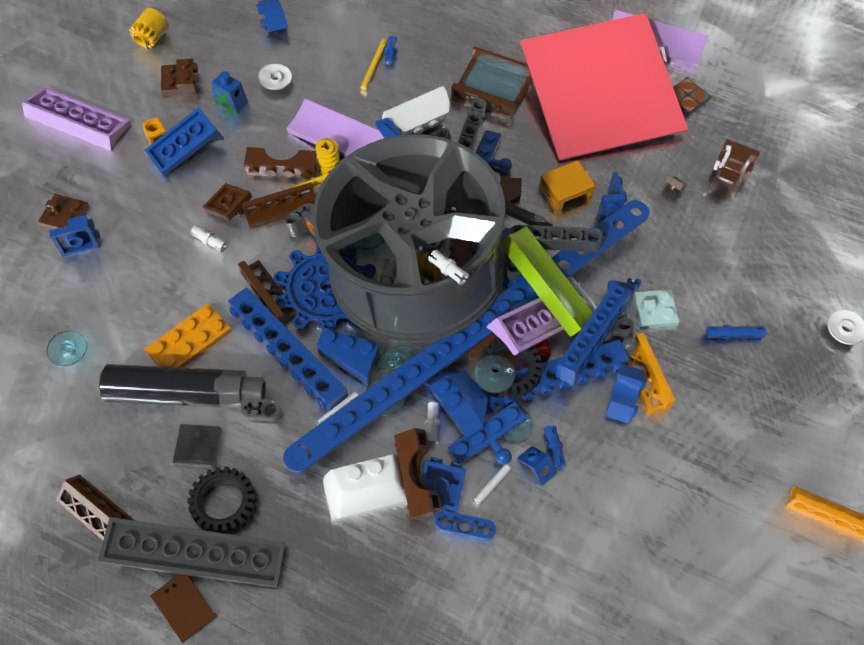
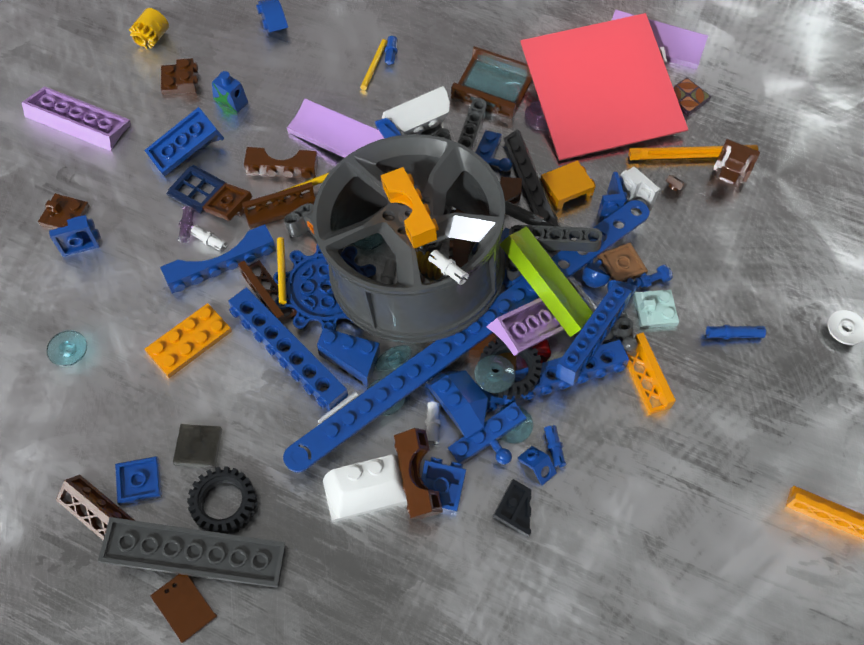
black piece [99,364,282,422] -> none
light orange brick [141,117,166,144] -> none
white dish [258,64,292,90] -> none
yellow piece [315,138,340,175] -> none
blue beam [435,511,496,541] -> none
white piece [474,464,511,505] -> none
blue brick [606,364,647,424] -> none
none -> blue tile [115,456,162,506]
none -> blue arch [160,224,276,294]
none -> dark blue piece [166,165,226,214]
none -> clear purple pin [178,206,195,243]
none -> yellow bar [277,237,287,305]
none -> light orange arch [380,167,439,249]
none -> black wing [493,479,531,537]
none -> dark grey plate [503,129,561,252]
none -> clear purple tile [524,101,548,130]
none -> blue piece [582,260,610,288]
none -> medium nougat tile [597,242,648,282]
none -> white plate [620,166,660,211]
none -> light orange piece [628,145,758,160]
none -> blue bar [638,264,673,288]

